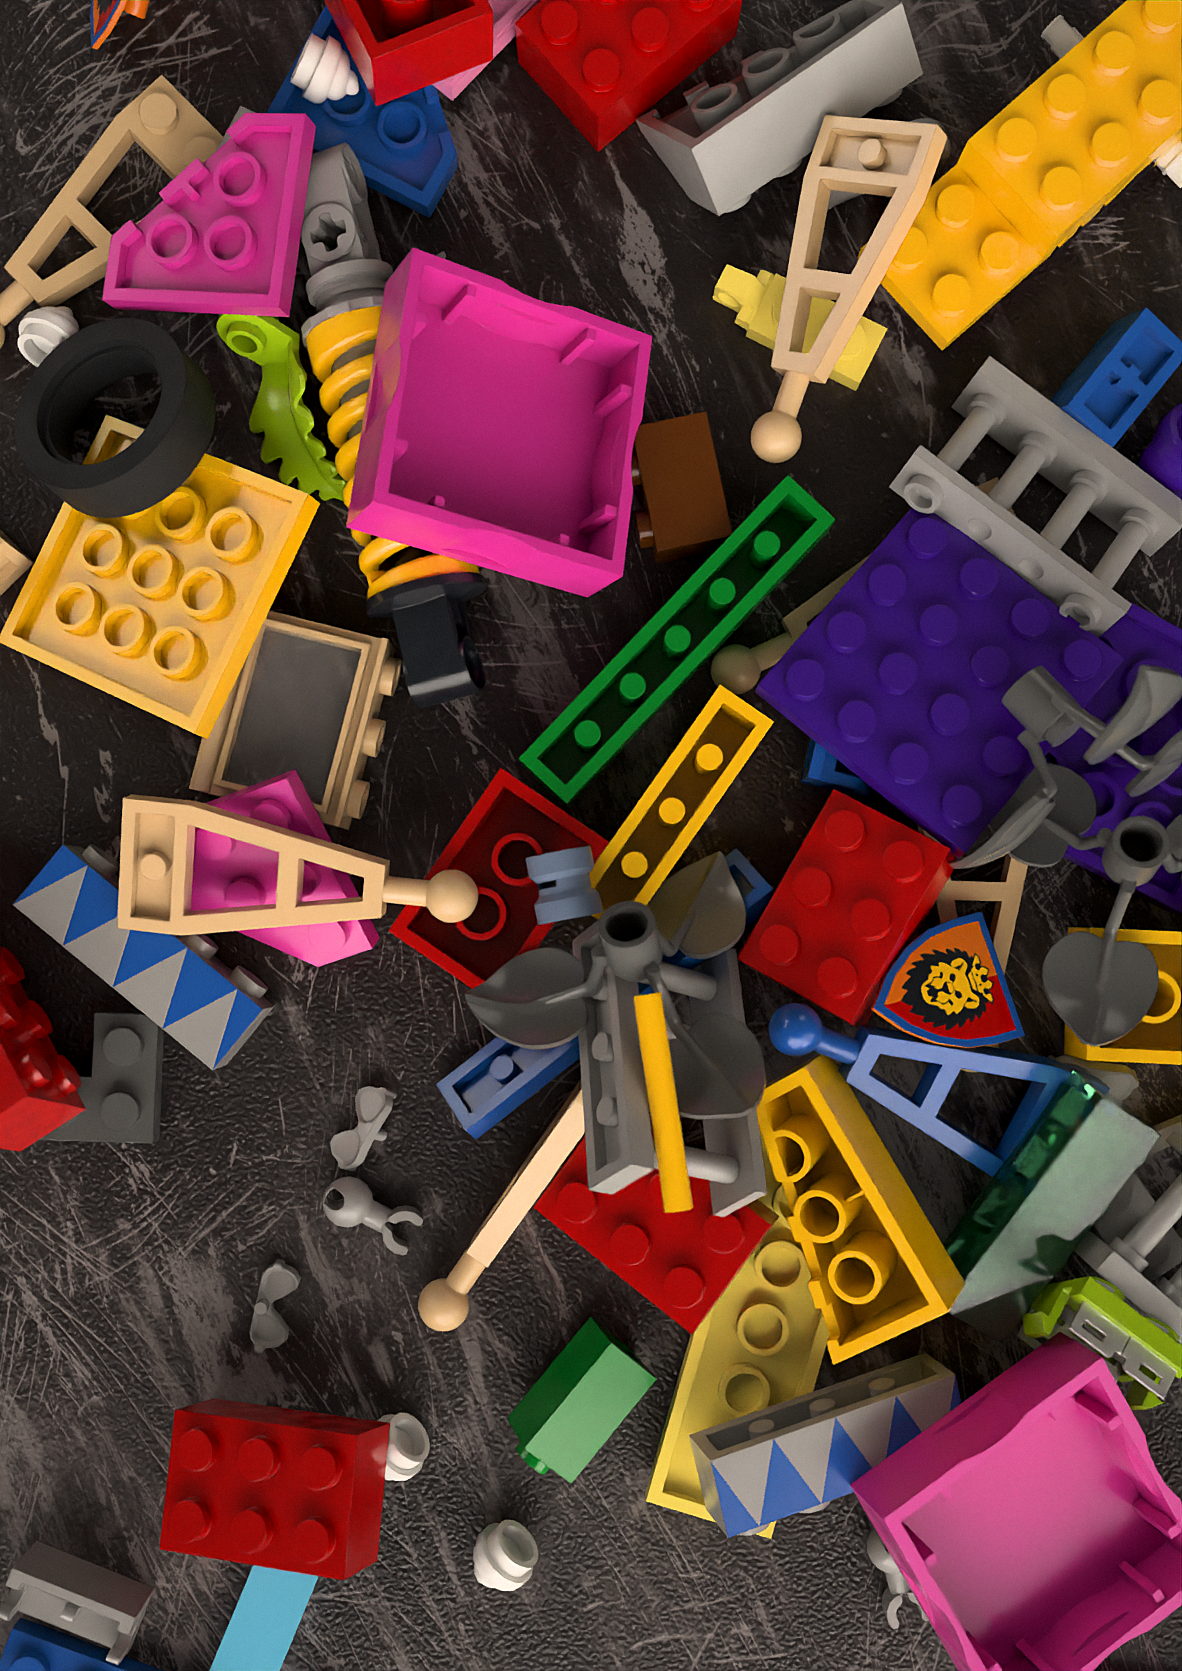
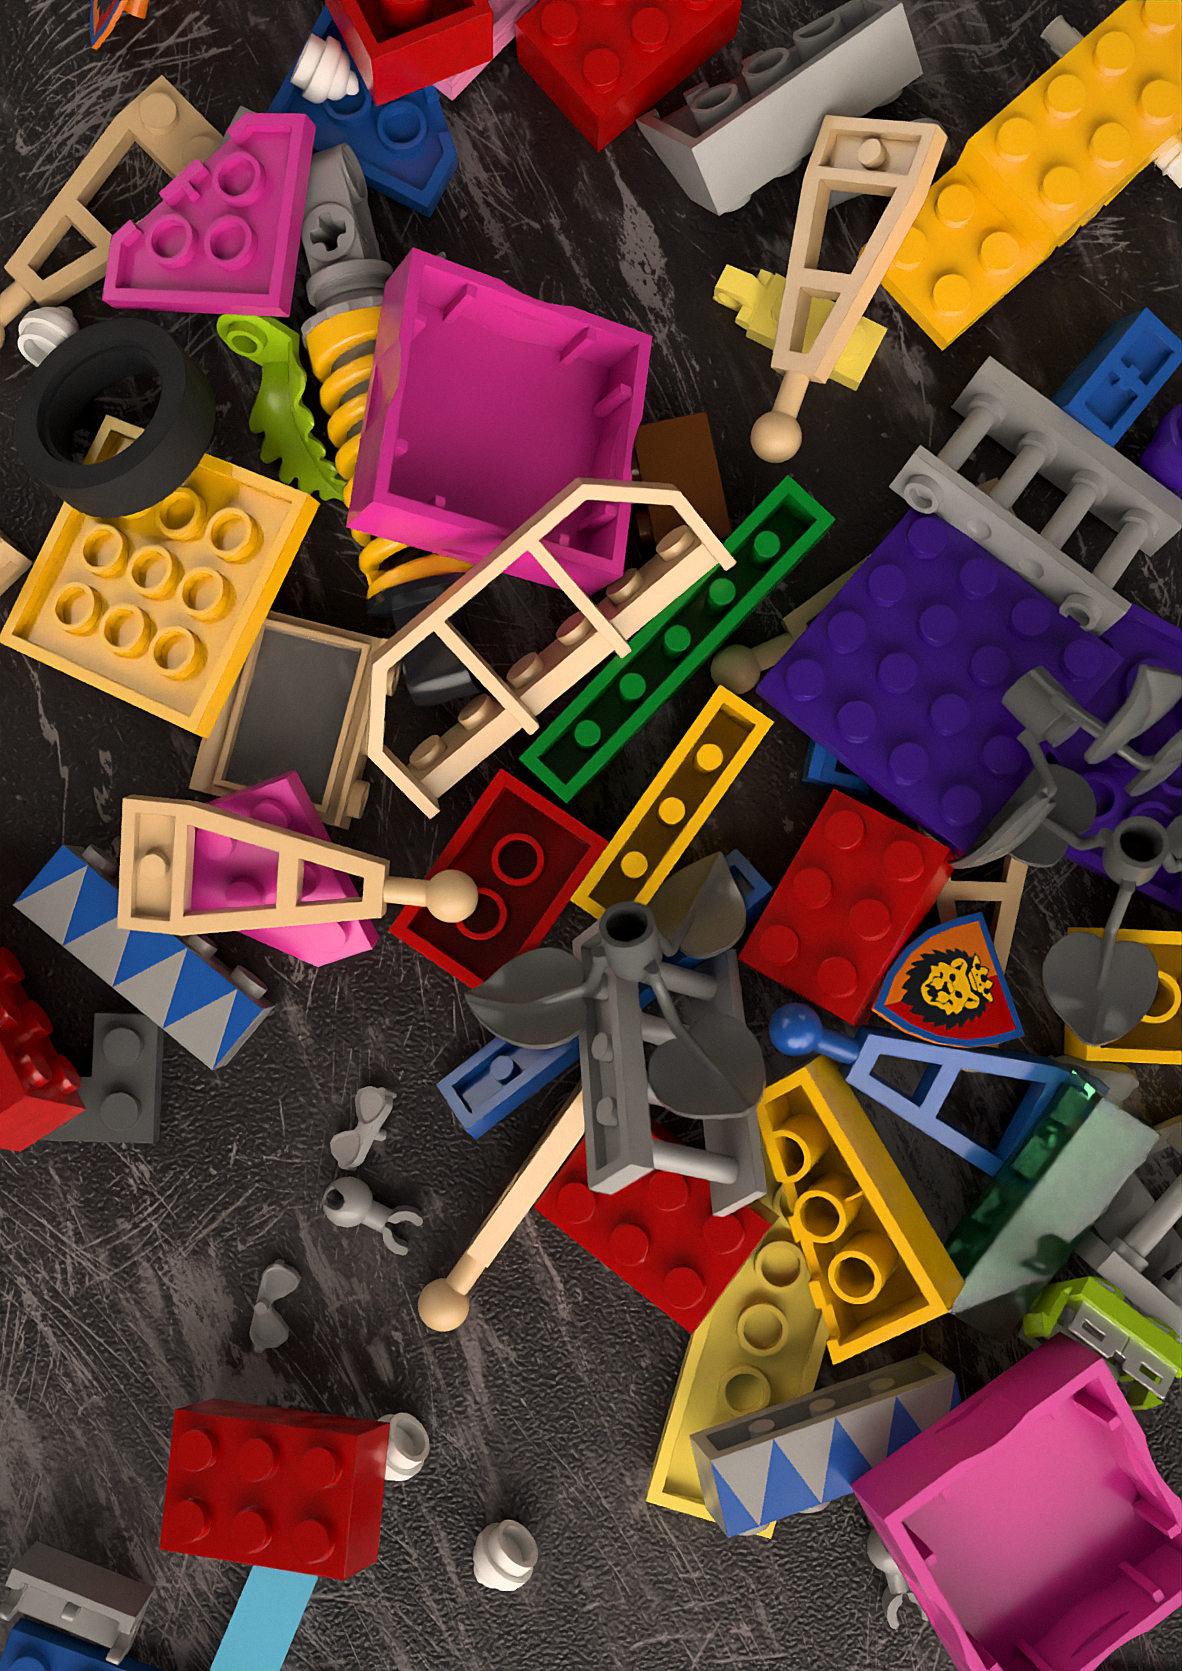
brick [507,1317,656,1484] -> none
sand blue wheel [525,846,603,925] -> none
yellow bar [633,992,693,1212] -> none
none -> tan plate [366,477,737,819]

